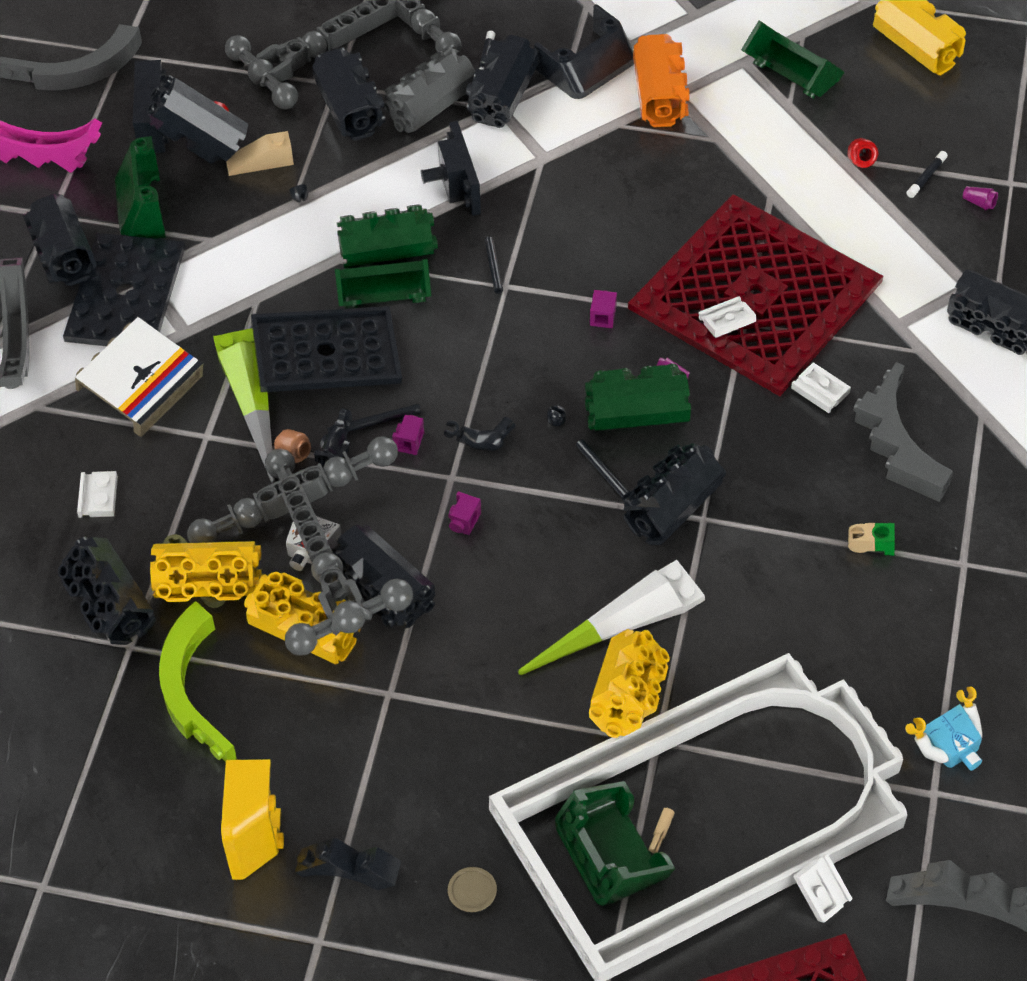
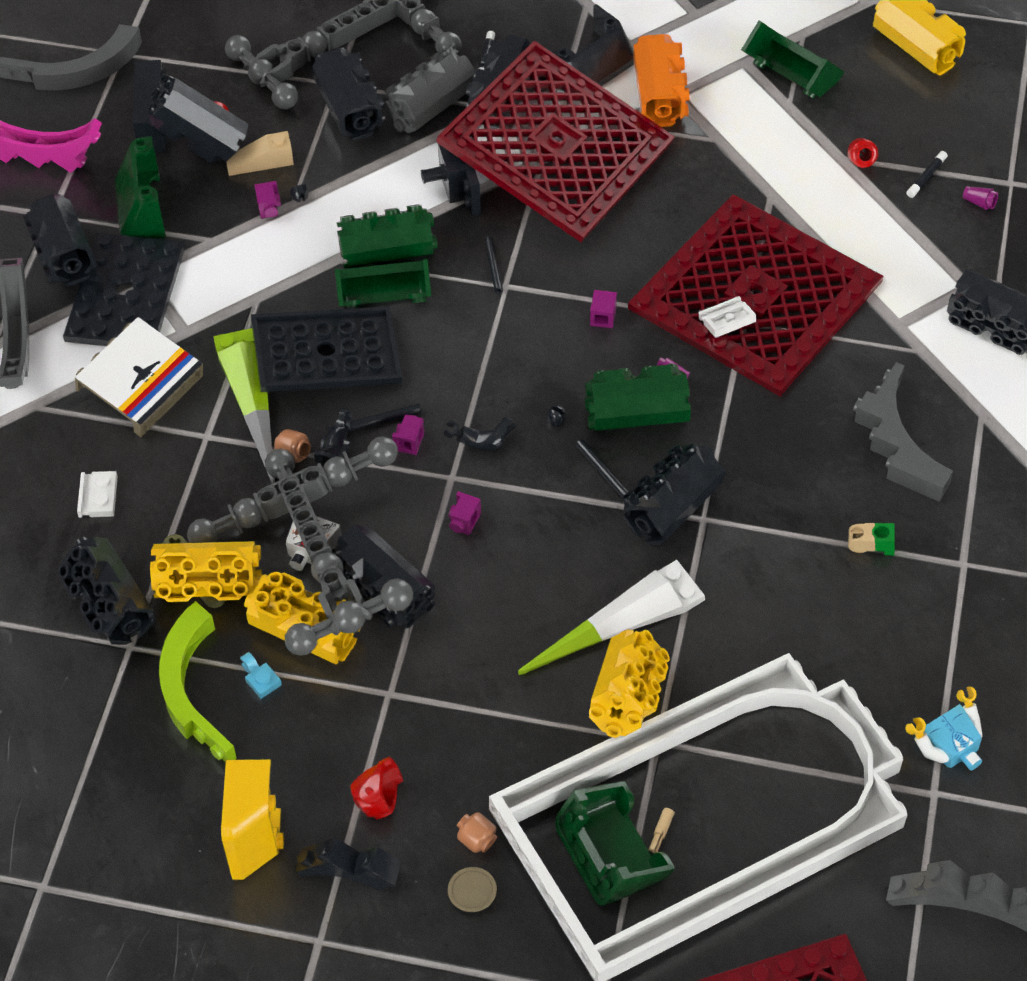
white plate [791,363,851,413] -> none
white plate [793,853,852,923] -> none
none -> medium azure plate [240,652,282,699]
none -> magenta brick [254,181,281,219]
none -> red helmet [350,757,403,819]
none -> dark red plate [436,41,675,243]
none -> nougat head [457,812,498,853]

